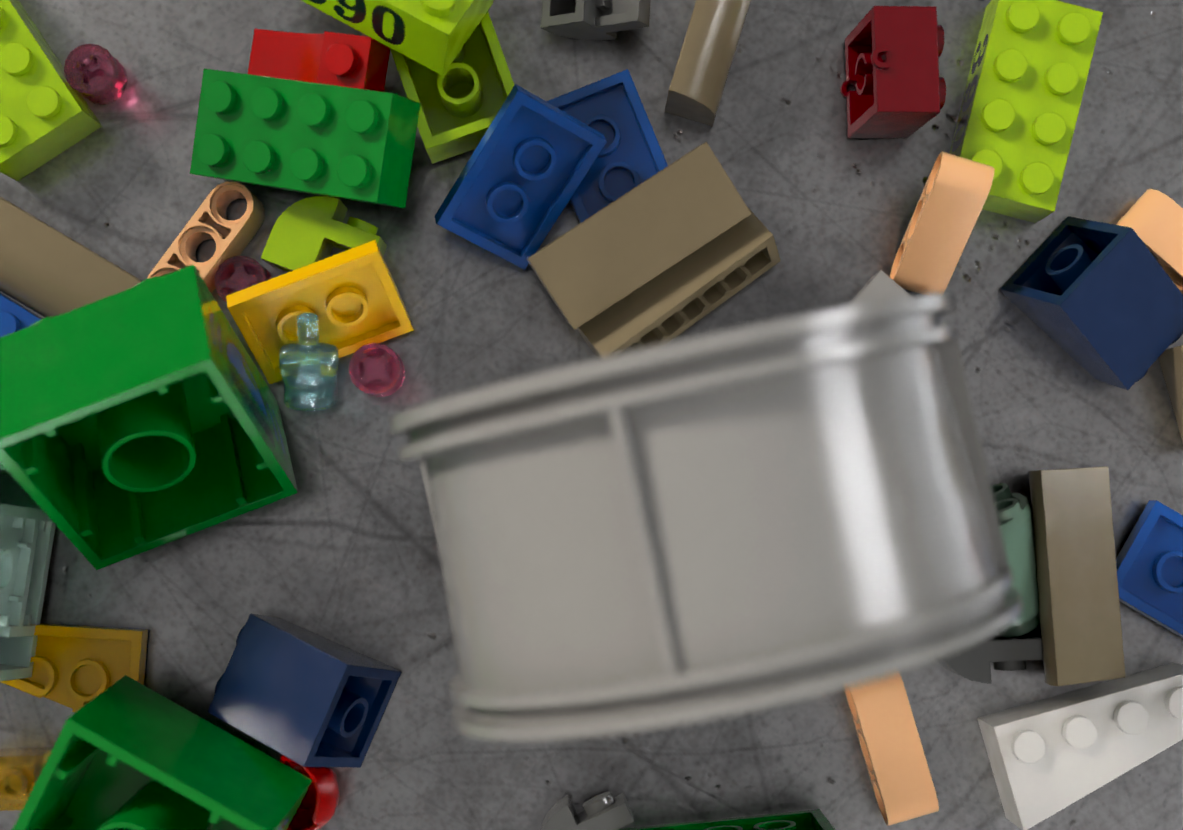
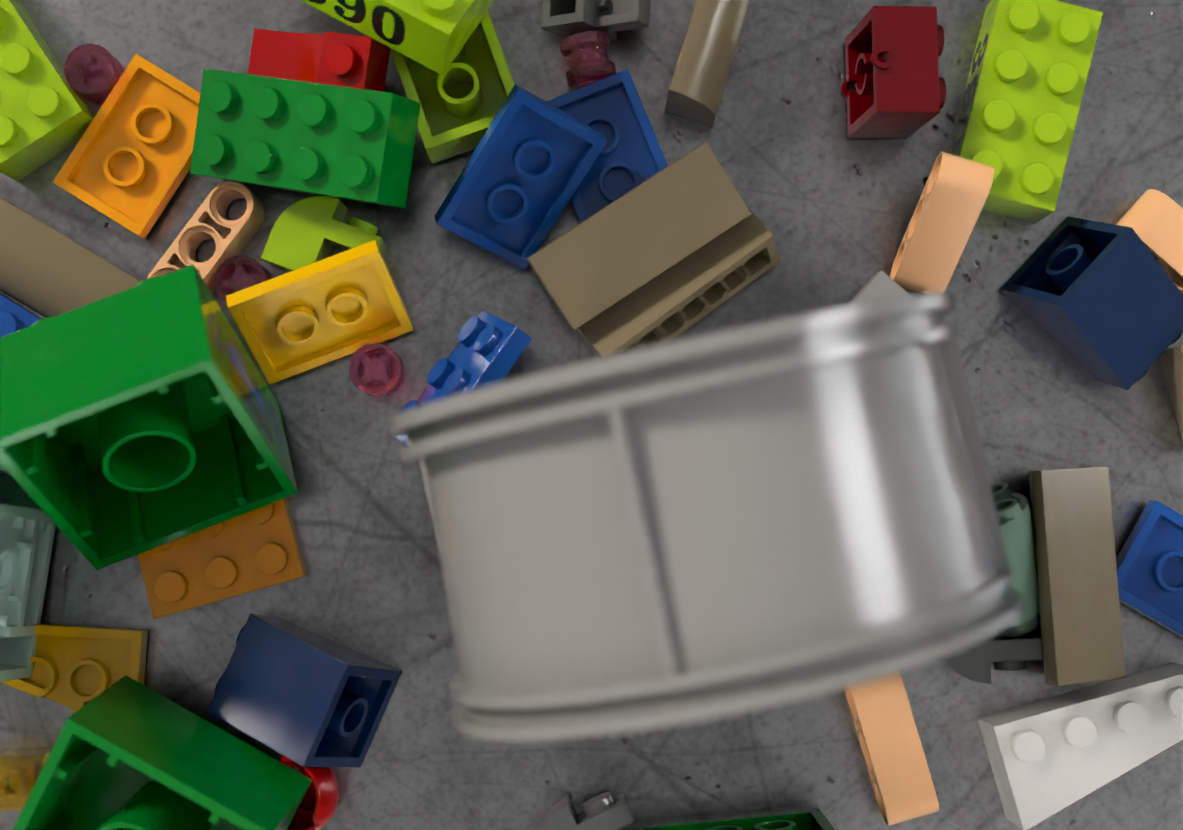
clear light blue piece [279,313,339,411] -> none
none -> light orange plate [52,54,200,239]
none -> light orange plate [137,497,308,619]
none -> blue plate [396,310,532,445]
none -> clear pink wheel [559,30,617,88]

